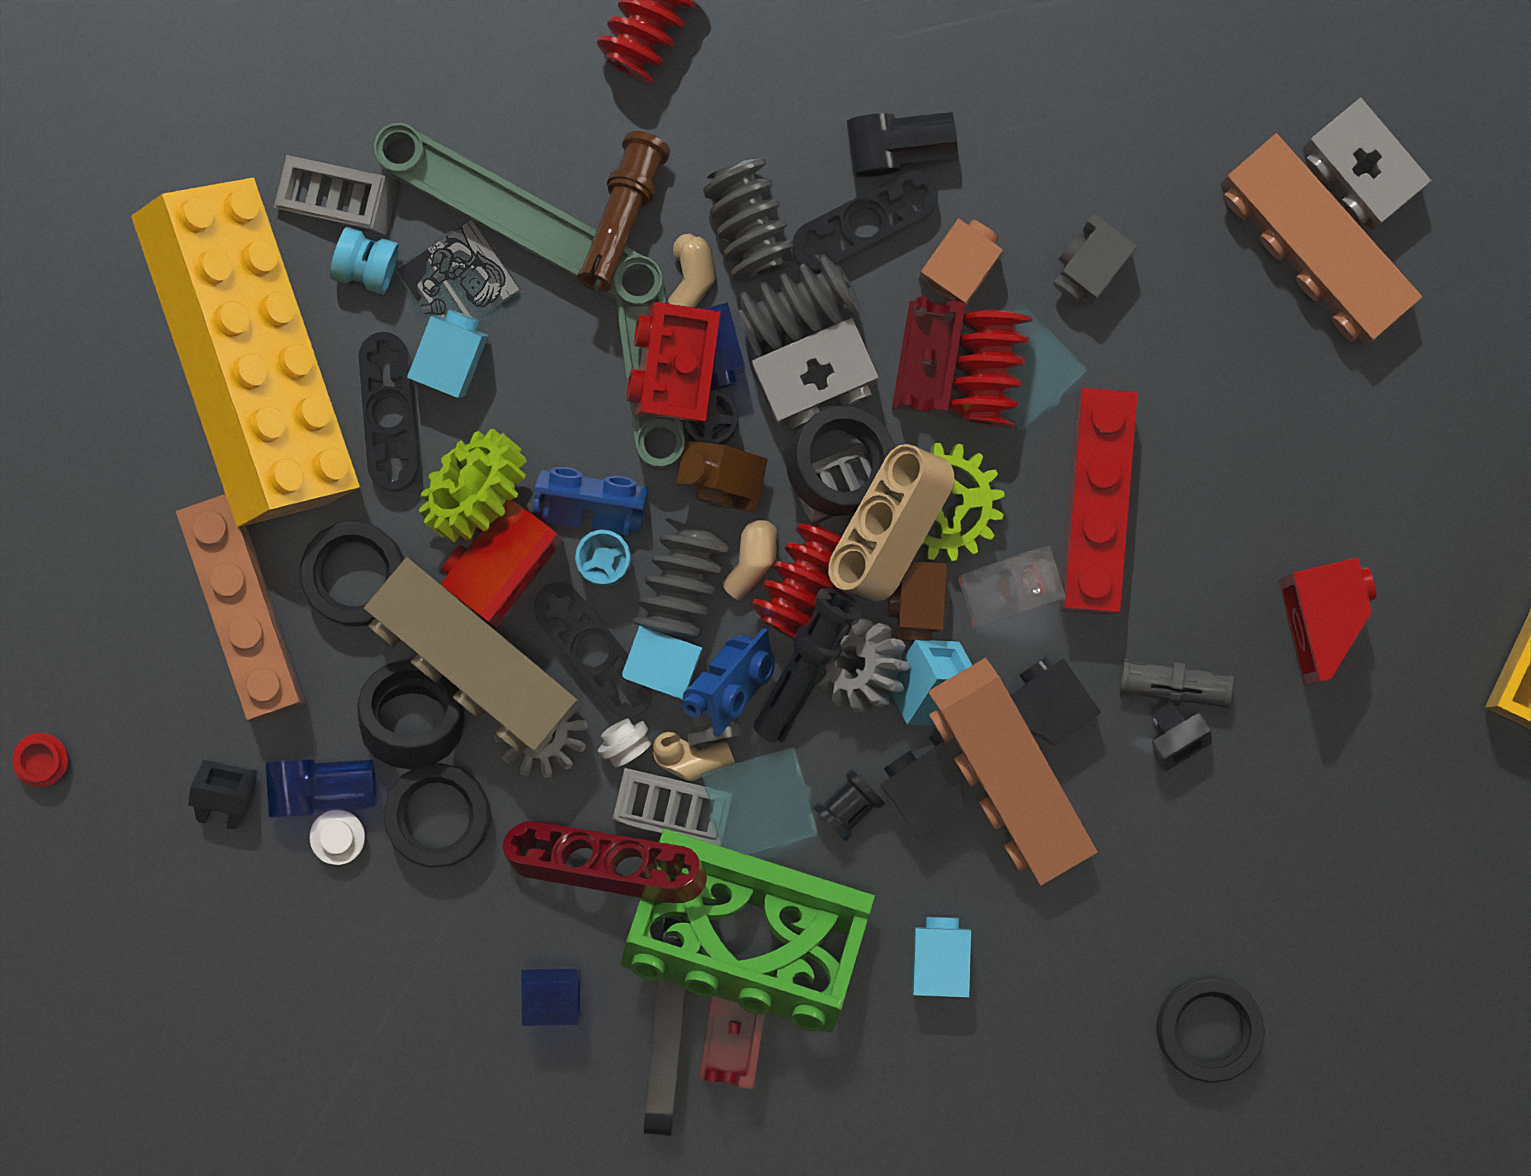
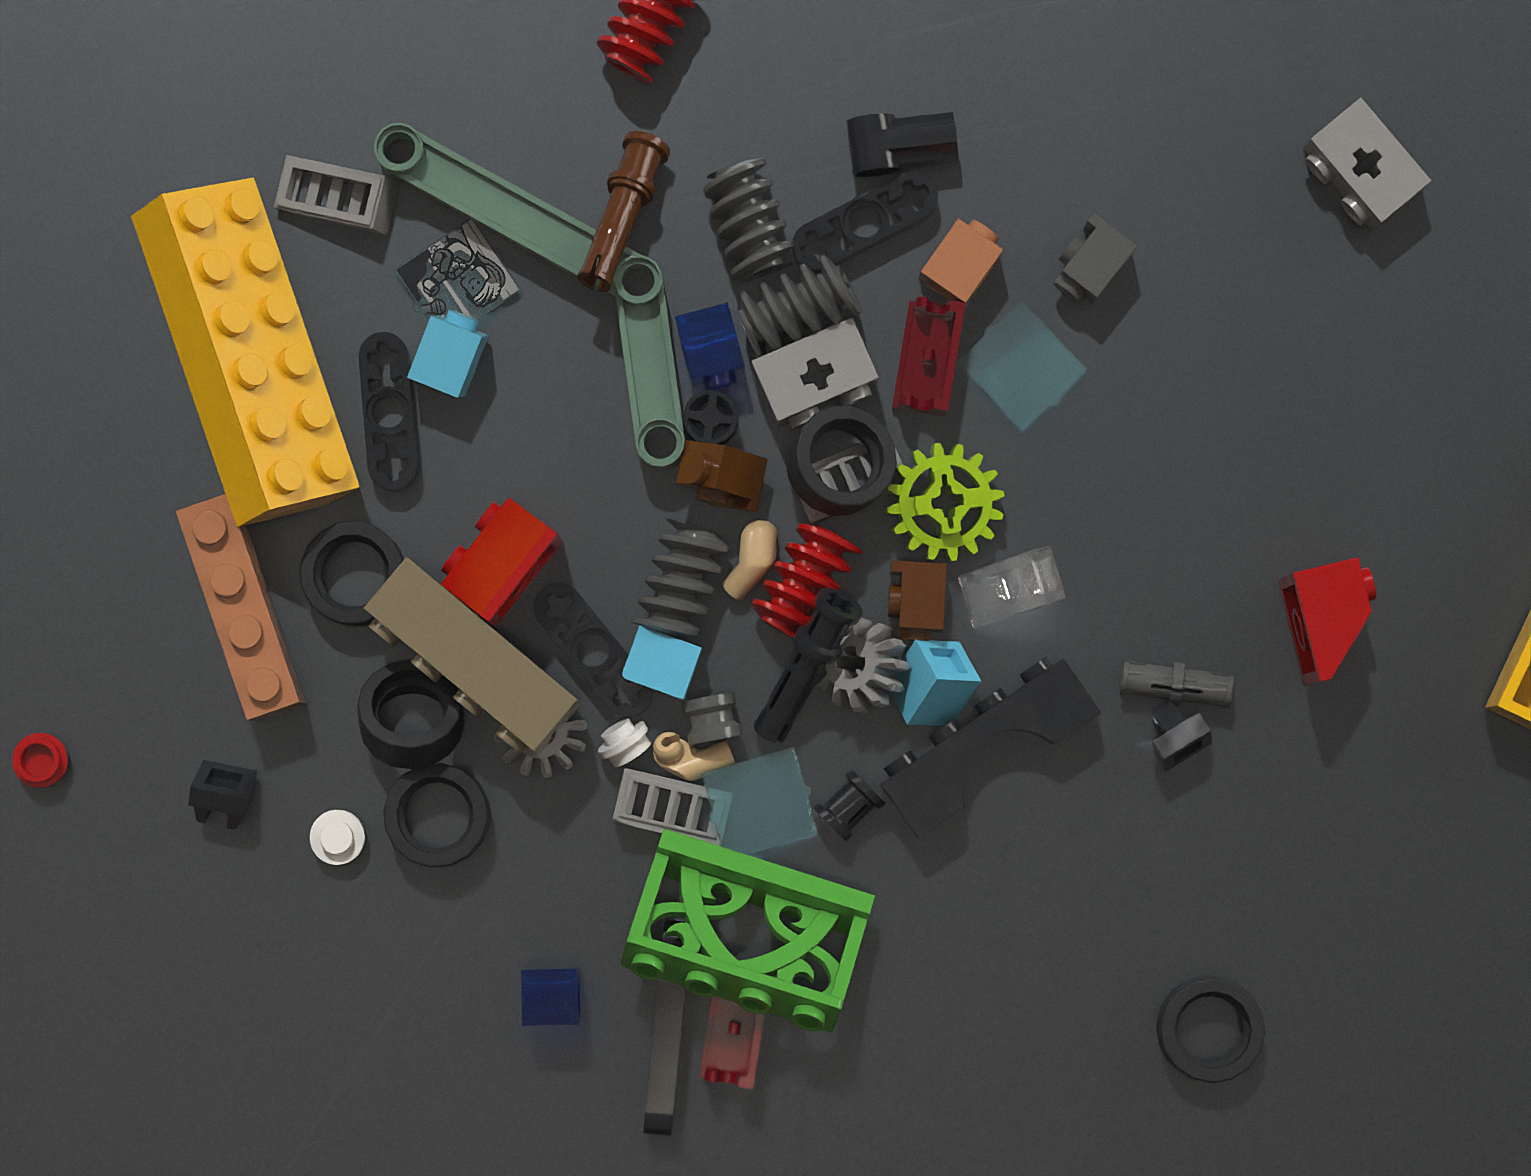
clear blue piece [265,759,377,818] -> none
medium azure wheel [330,227,399,295] -> none
lime gear [419,429,527,543] -> none
dark red beam [502,821,707,903] -> none
blue hinge [532,467,648,536] -> none
medium azure wheel [575,530,632,588] -> none
red bracket [626,302,720,423] -> none
tan arm [666,234,716,308] -> none
blue hinge [682,628,775,737] -> none
tan beam [828,444,954,601] -> none
medium azure brick [911,917,971,997] -> none
nougat brick [928,657,1098,886] -> none
red piece [949,310,1033,428] -> none
red brick [1060,388,1138,616] -> none
nougat brick [1221,133,1423,347] -> none

